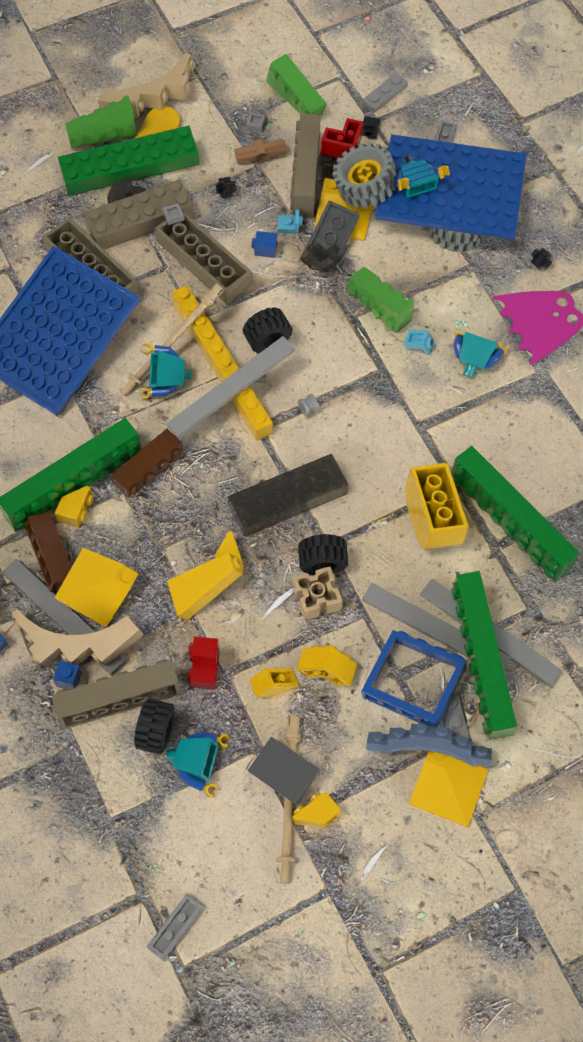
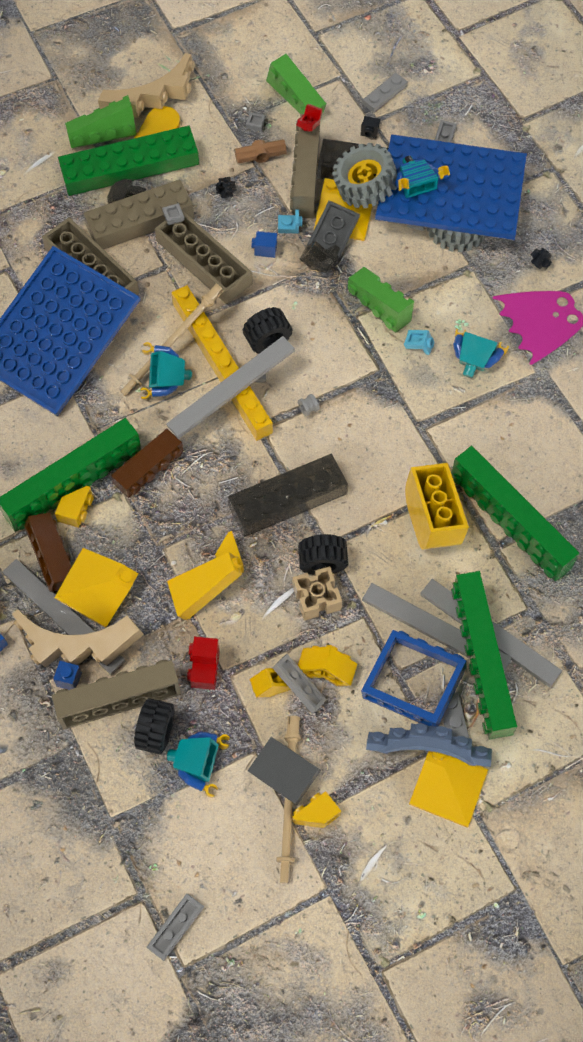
red brick [321,118,363,158] -> none
none -> light grey plate [272,654,326,714]
none -> red bracket [296,104,323,132]

